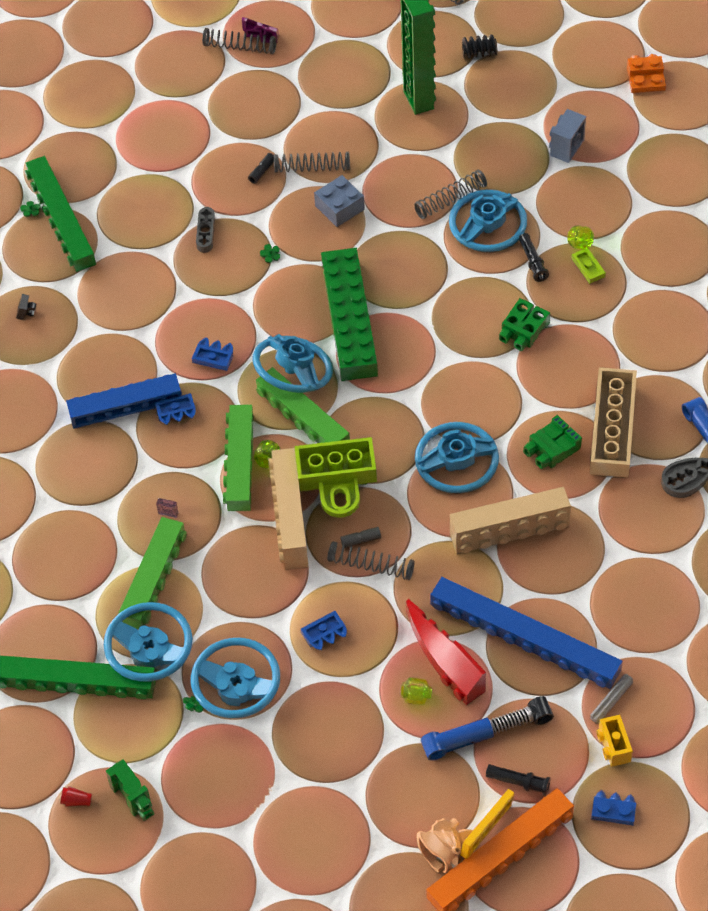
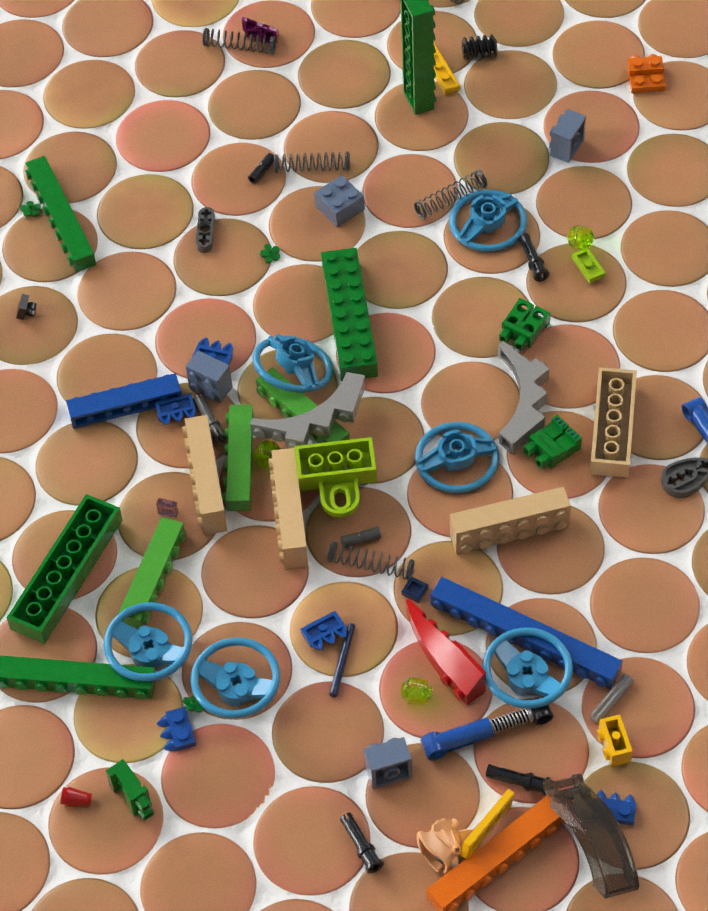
none -> green brick [6,494,123,644]
none -> blue plate [157,707,196,751]
none -> tan brick [182,415,227,535]
none -> sand blue brick [186,351,233,403]
none -> dark grey pin [193,394,225,444]
none -> light grey arch [250,372,365,449]
none -> dark blue bar [329,623,355,697]
none -> black pin [340,812,384,873]
none -> sand blue brick [364,737,412,789]
none -> dark blue tile [401,576,429,603]
none -> yellow tile [434,43,461,95]
none -> dark azure piece [482,627,573,709]
none -> light grey arch [498,341,549,455]
none -> clear smoke windscreen [543,774,639,899]

